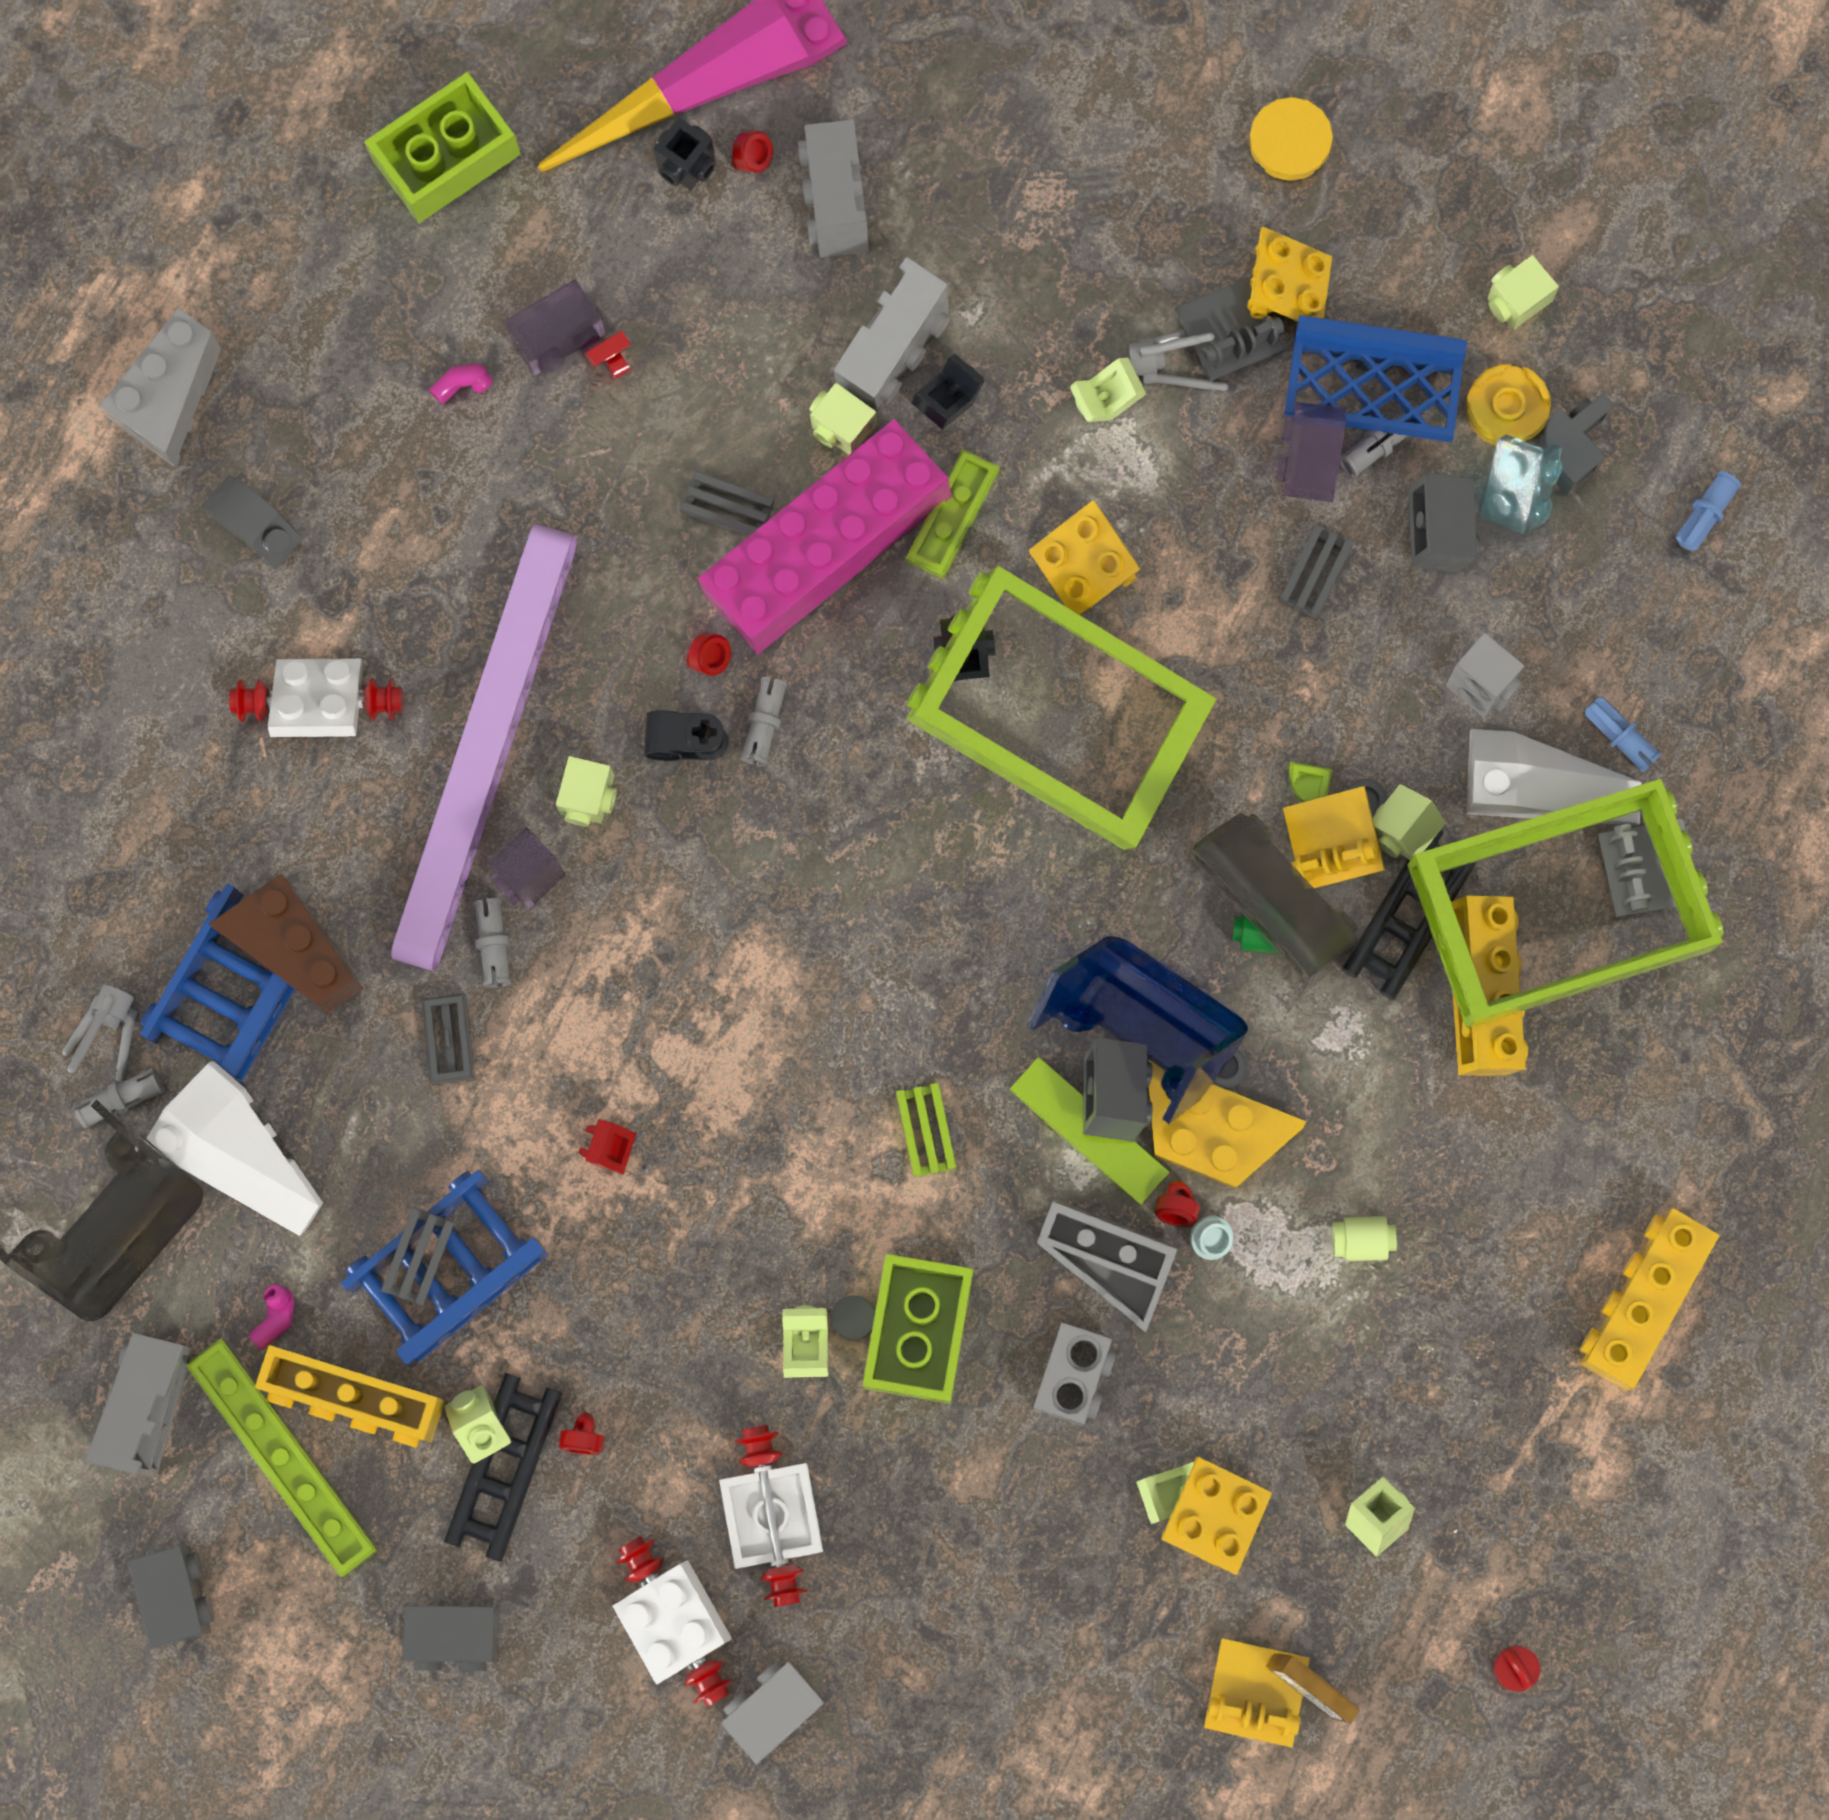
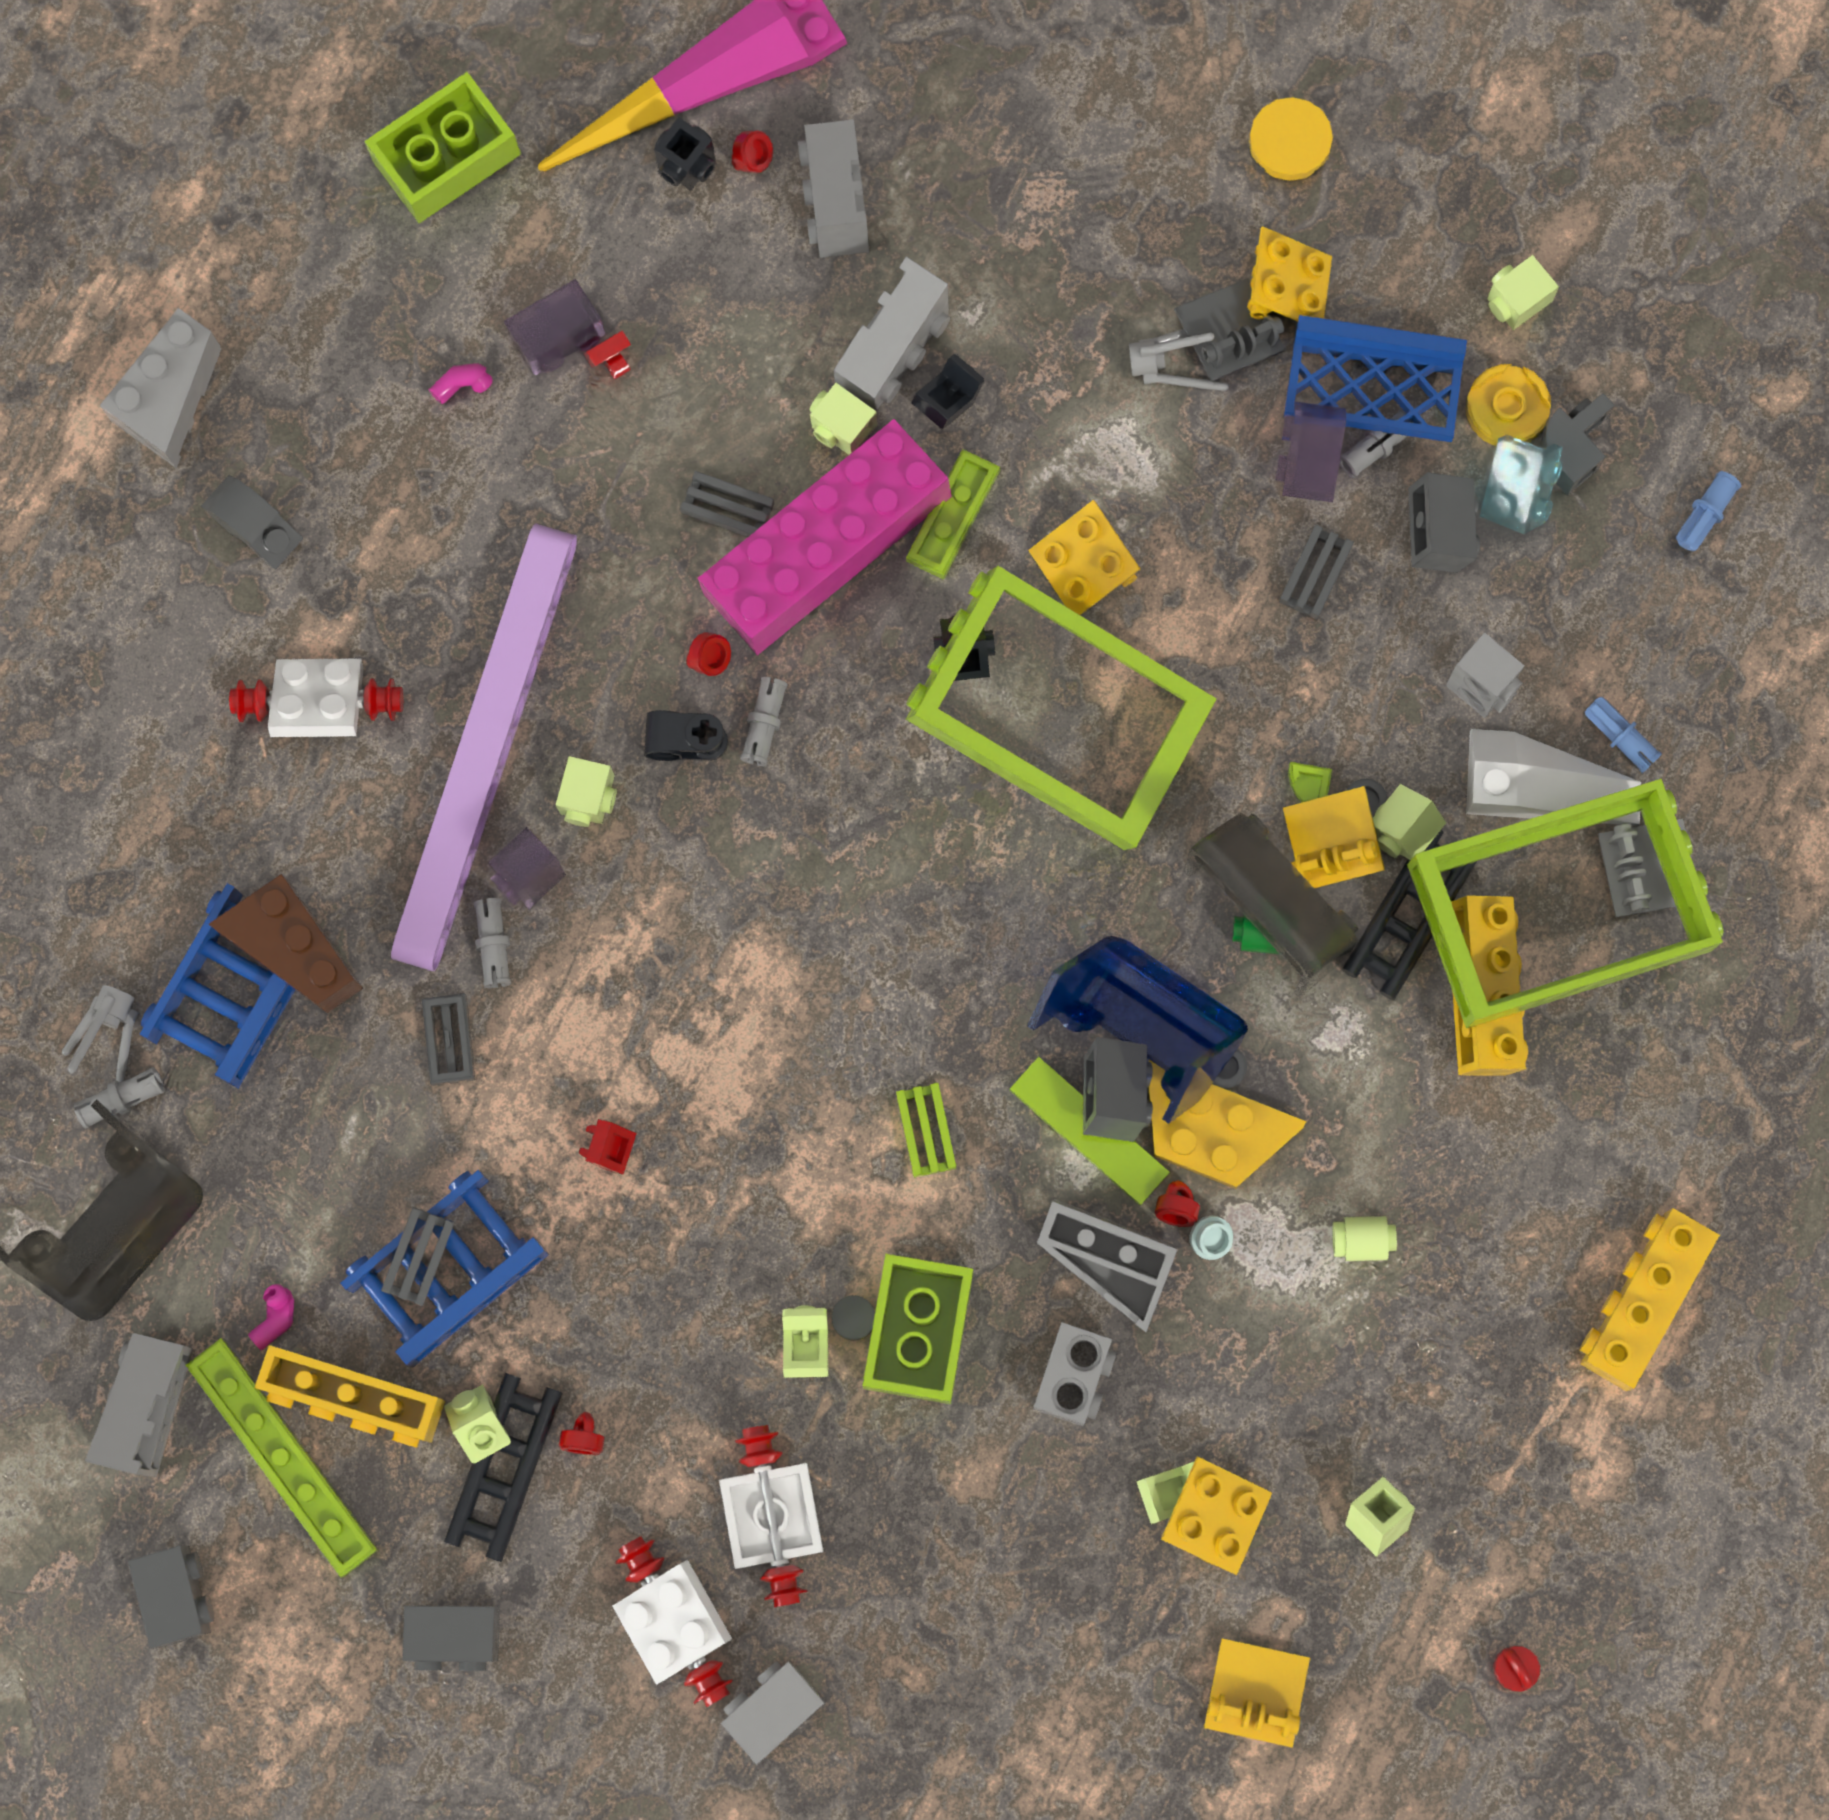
white wedge [146,1061,323,1236] -> none
yellowish green bracket [1070,358,1146,422] -> none
pearl gold tile [1265,1653,1360,1724] -> none

